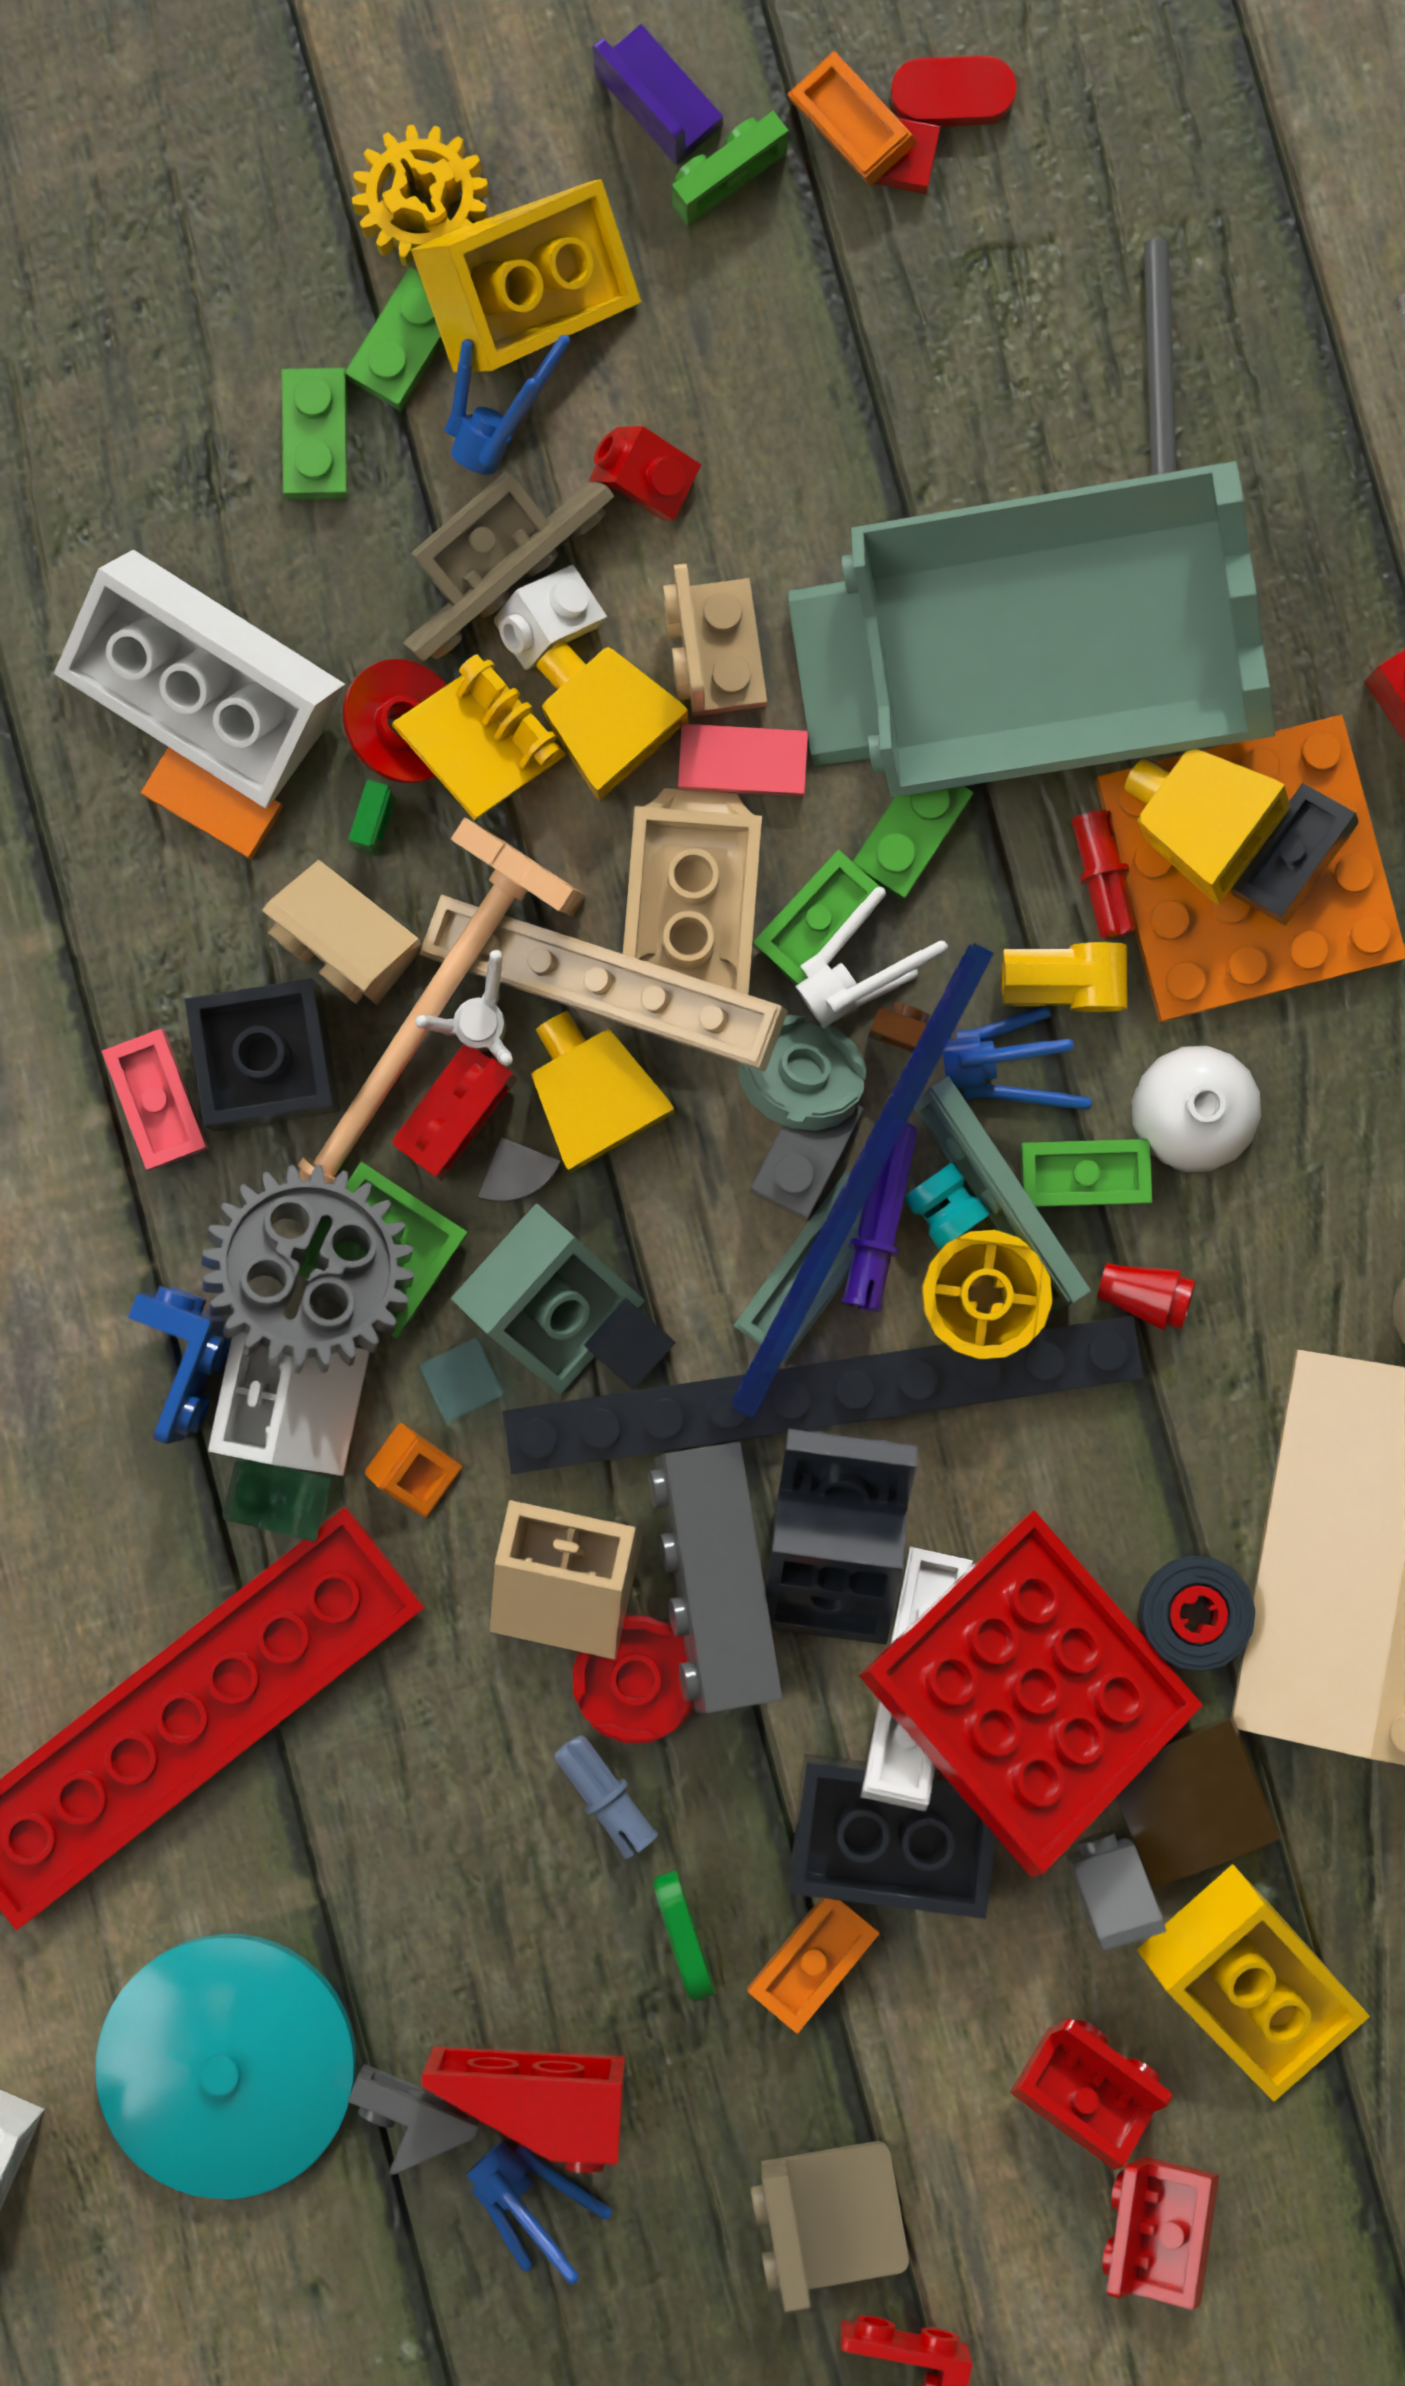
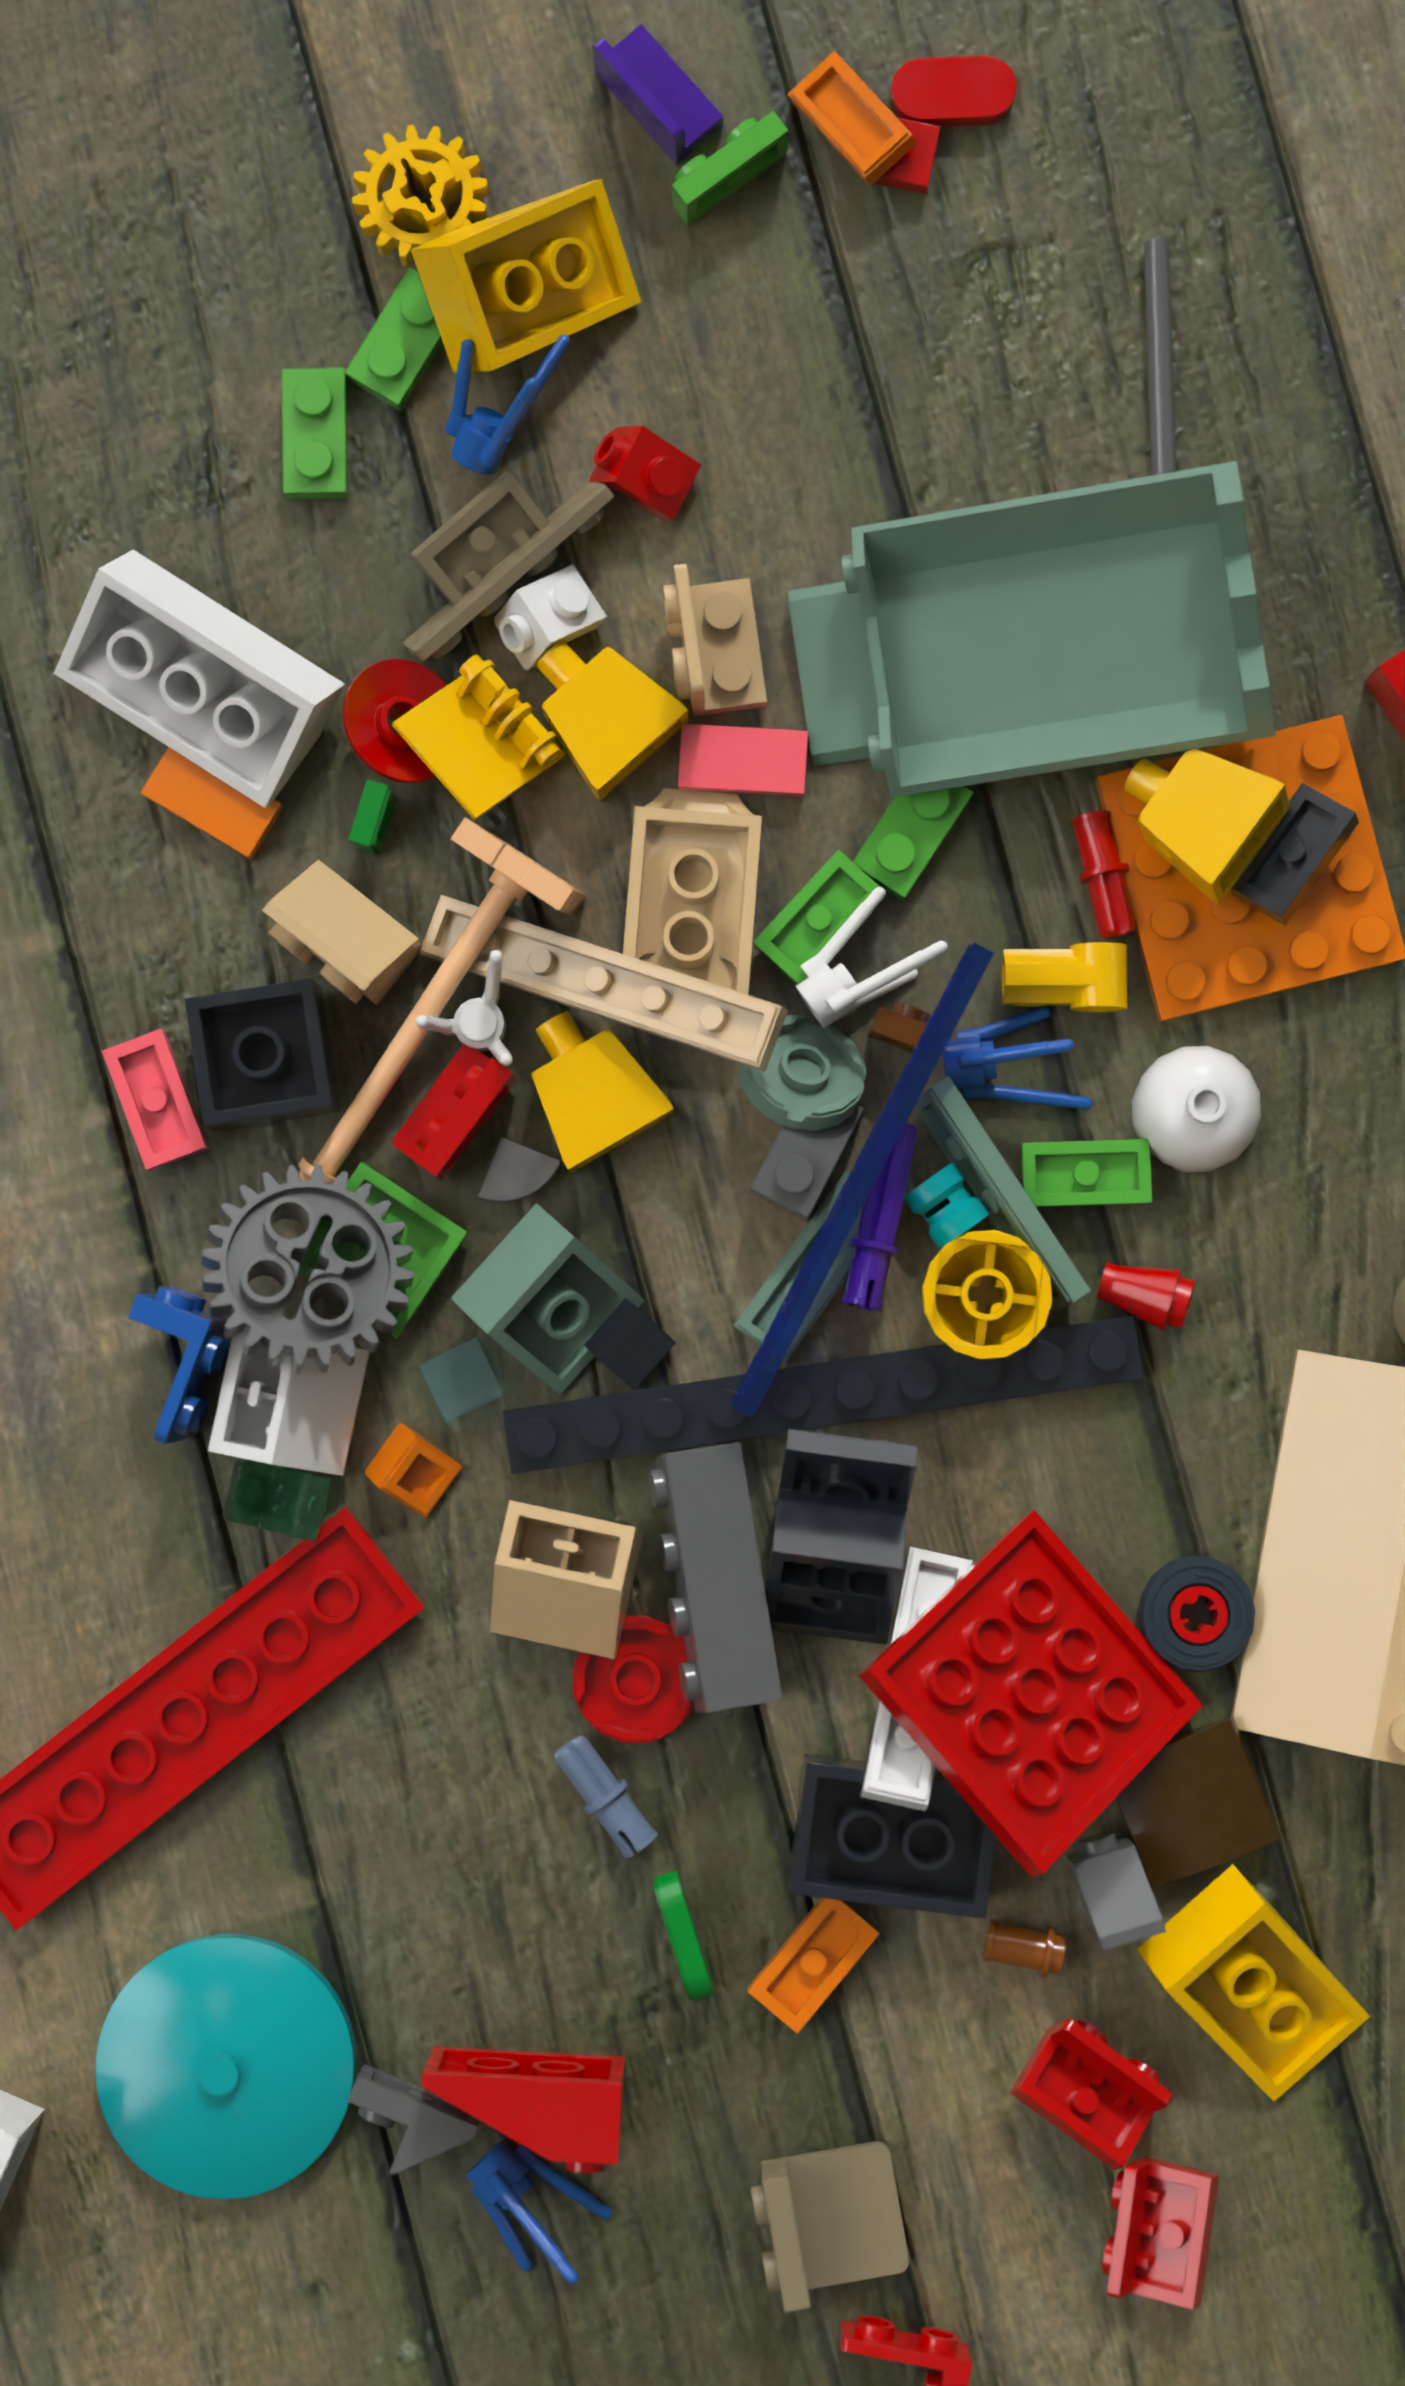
none -> dark orange pin [982,1919,1066,1978]

